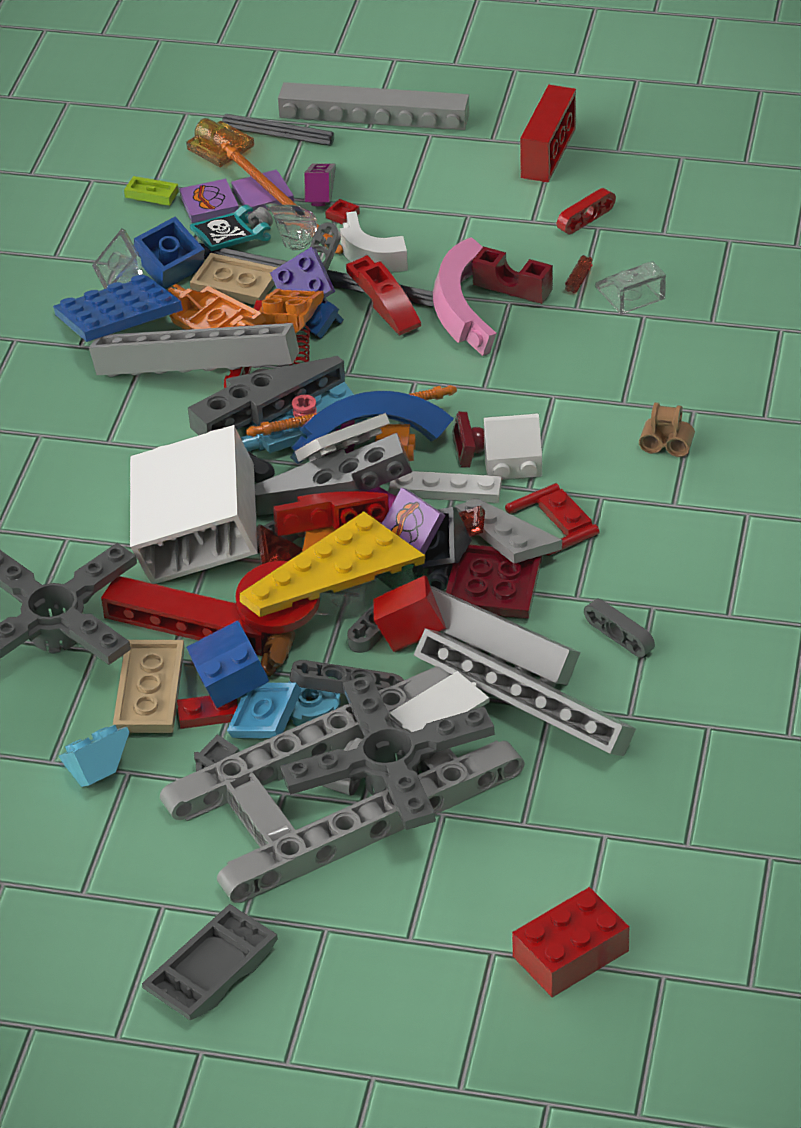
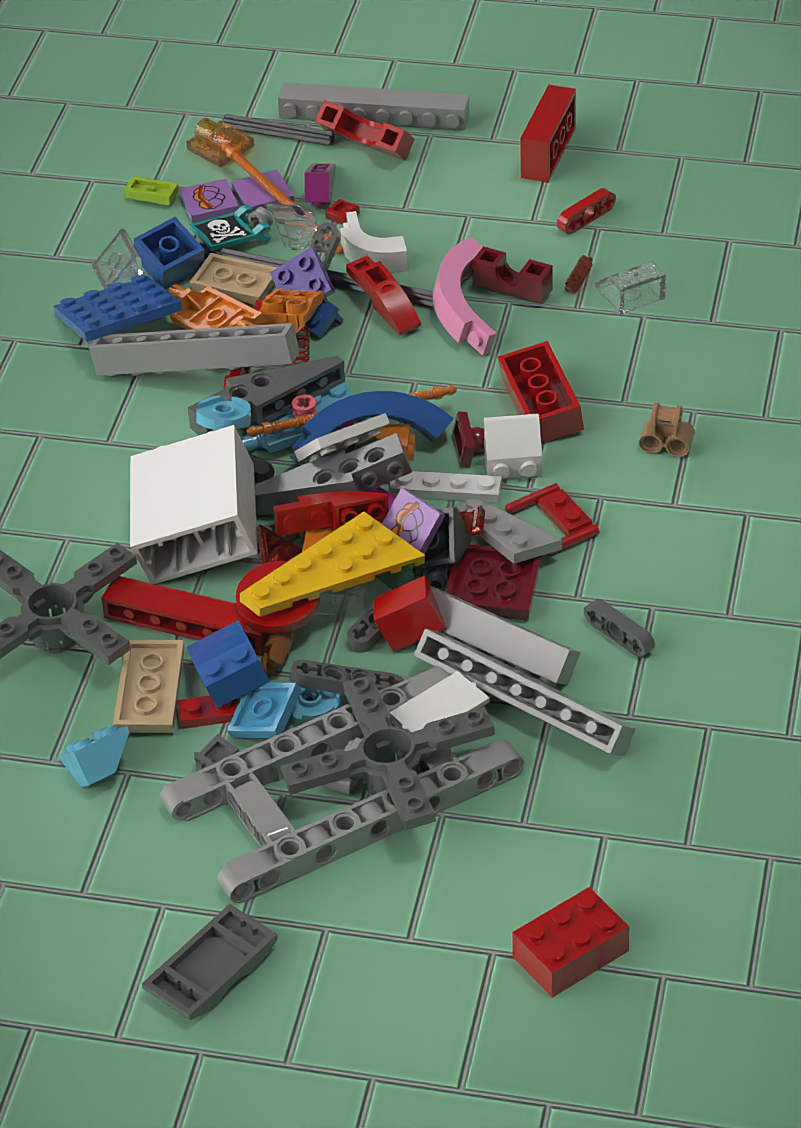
none -> medium azure plate [196,396,251,431]
none -> red arch [315,100,415,161]
none -> red brick [497,341,584,443]

